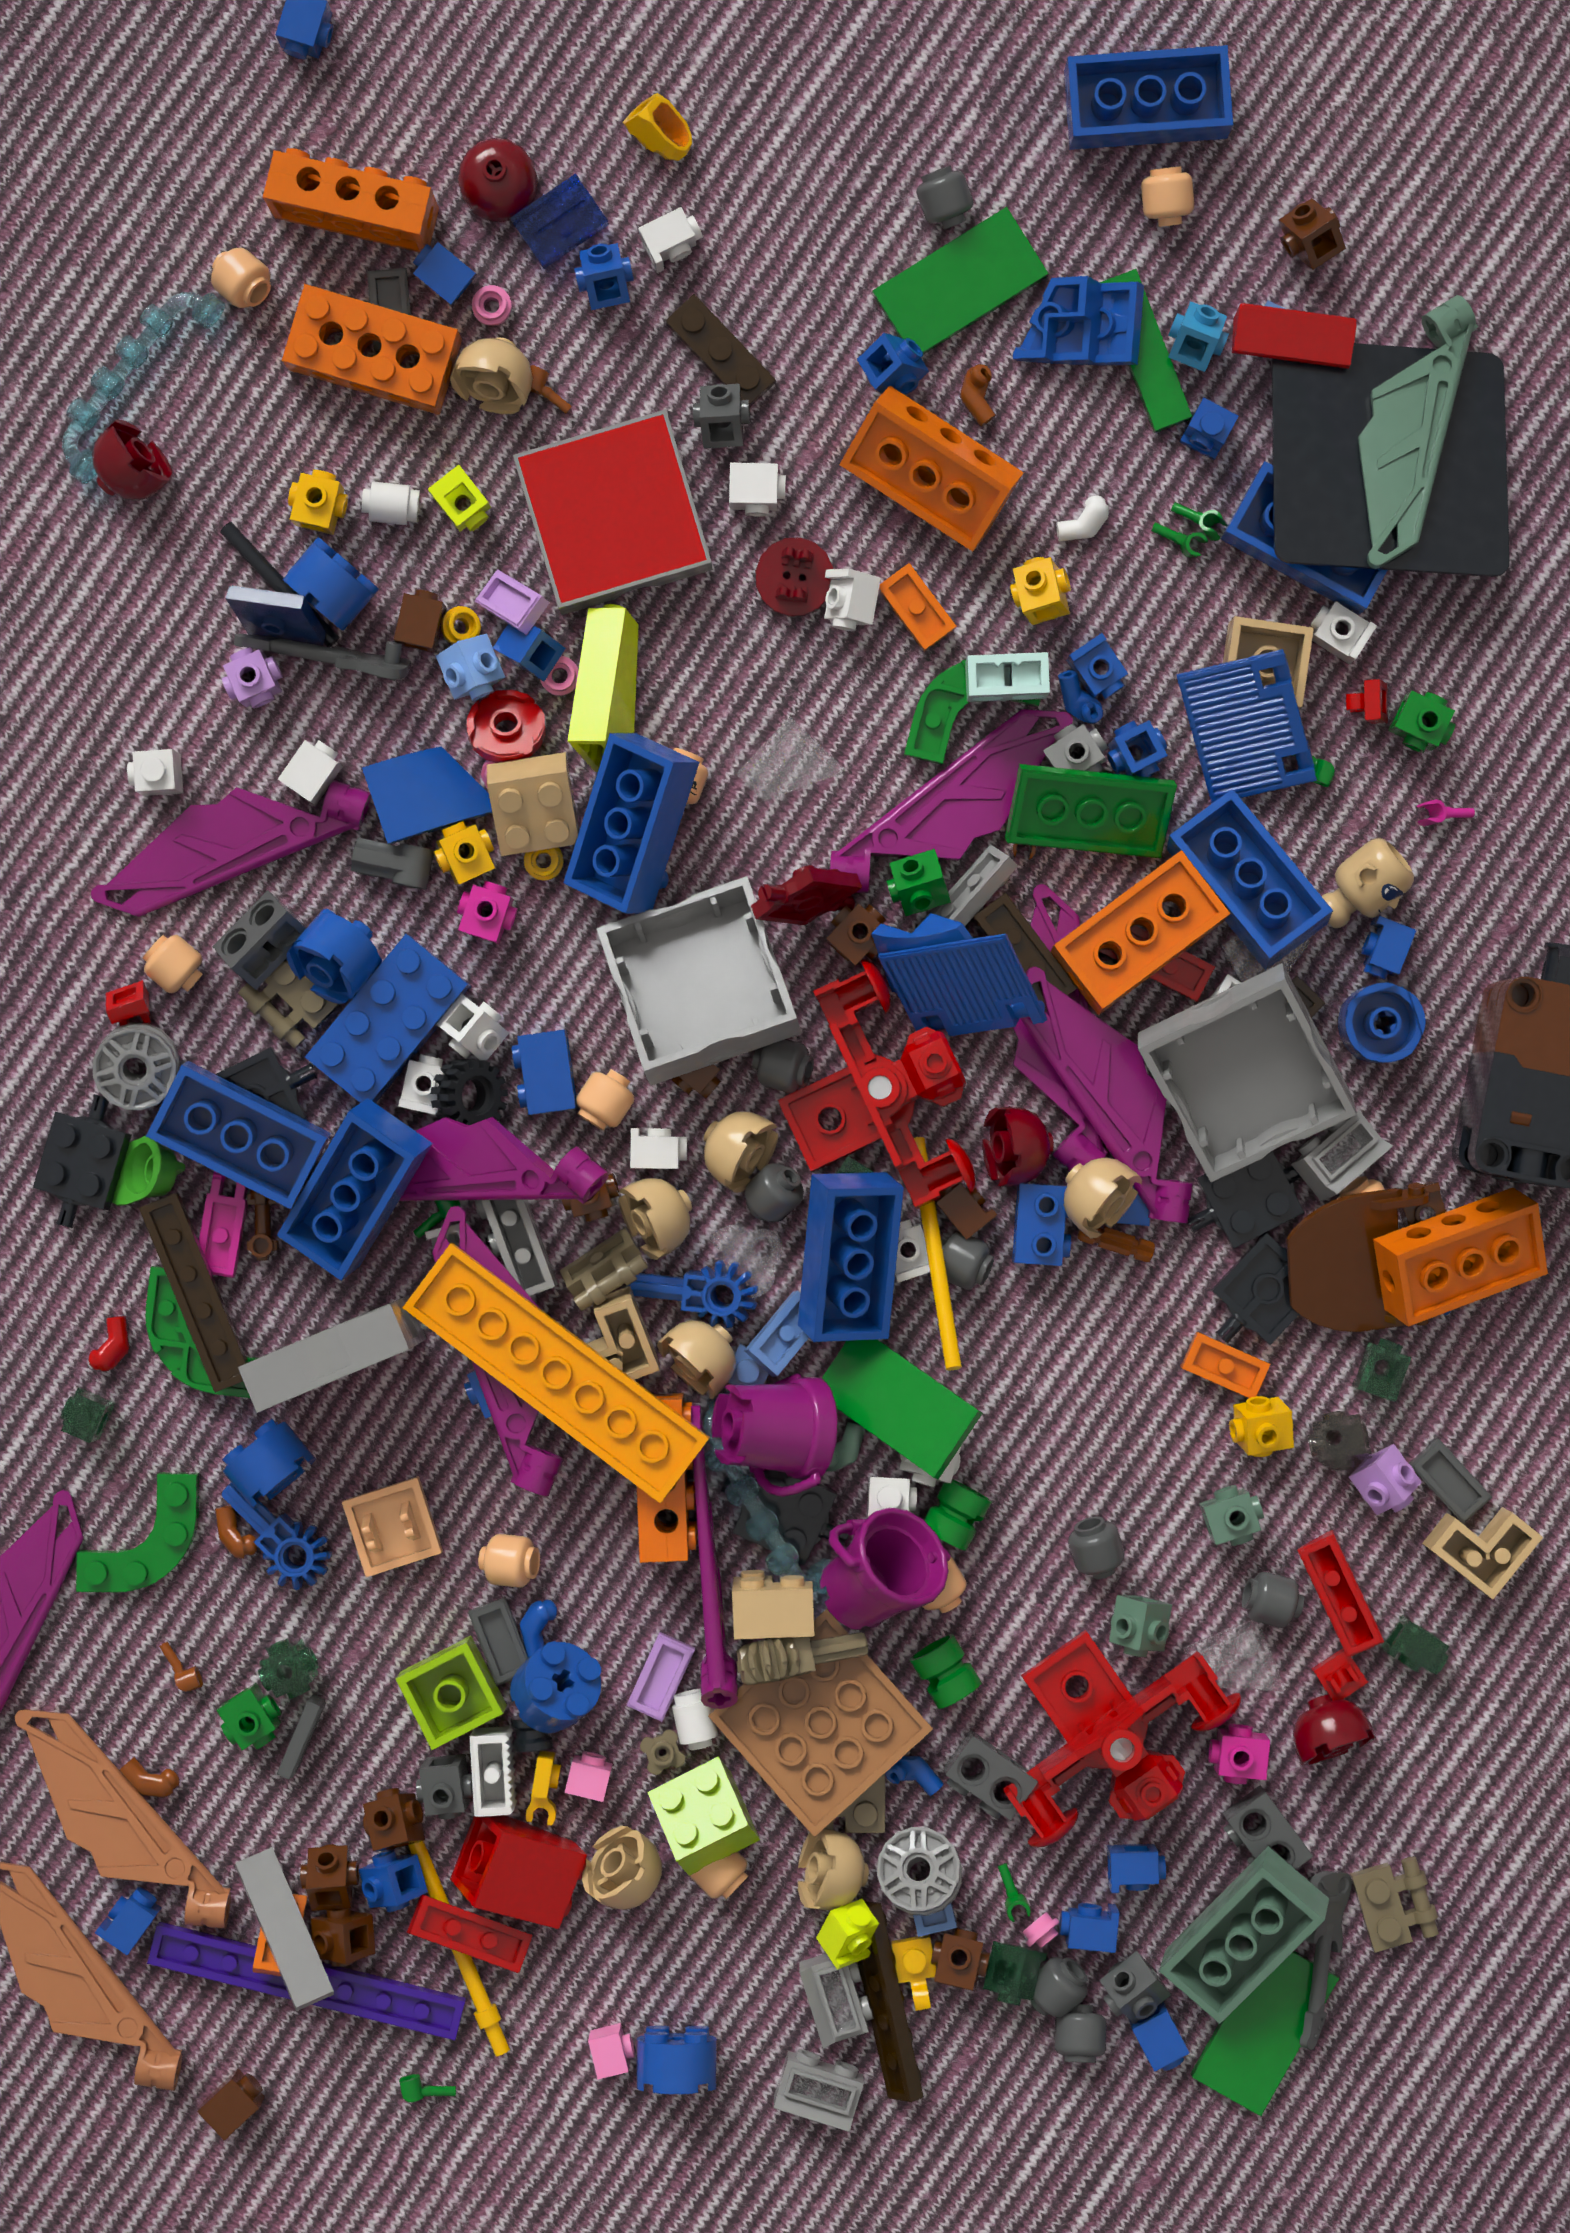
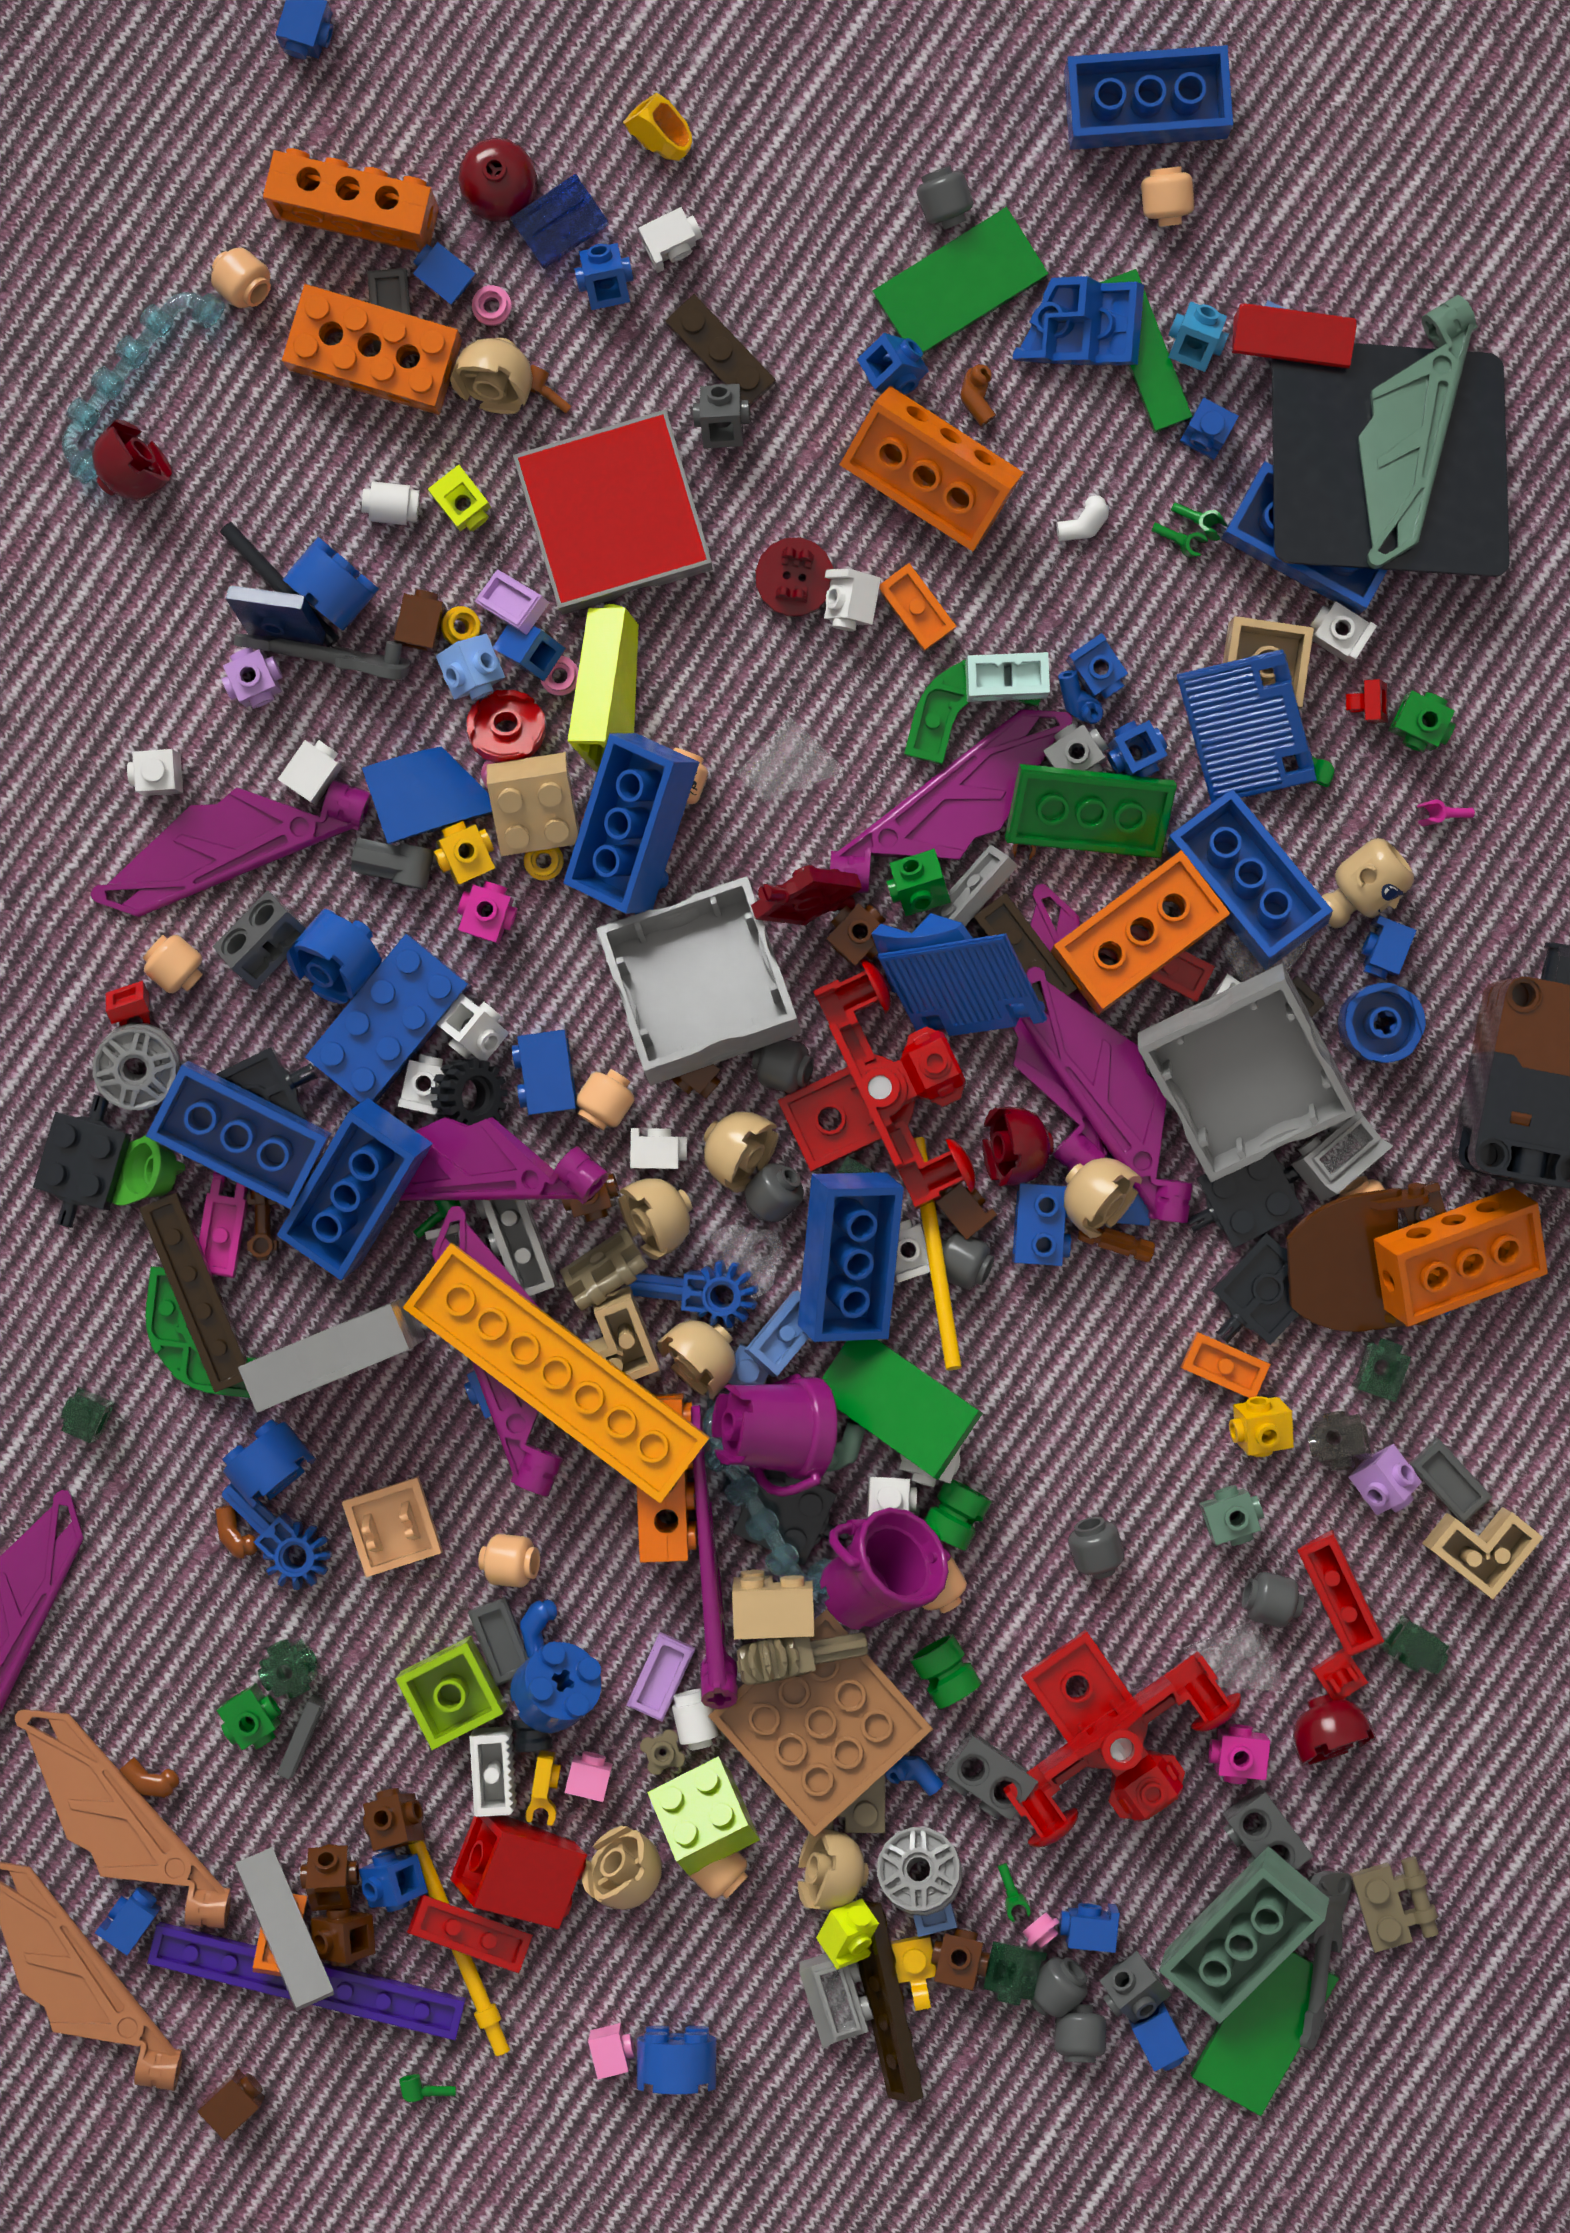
green plate [76,1472,199,1592] -> none
red arm [88,1316,129,1372] -> none
dark orange hand [159,1641,203,1692] -> none
dark tan plate [238,958,340,1049] -> none
yellow brick [288,470,348,535] -> none
dark grey brick [416,1754,473,1819] -> none
white brick [729,463,786,517] -> none
light grey window [774,2049,864,2132] -> none
yellow brick [1010,557,1071,625] -> none
blue brick [1107,1844,1166,1893] -> none
sand green brick [1109,1595,1172,1657] -> none
reddish brown brick [1278,198,1346,270] -> none

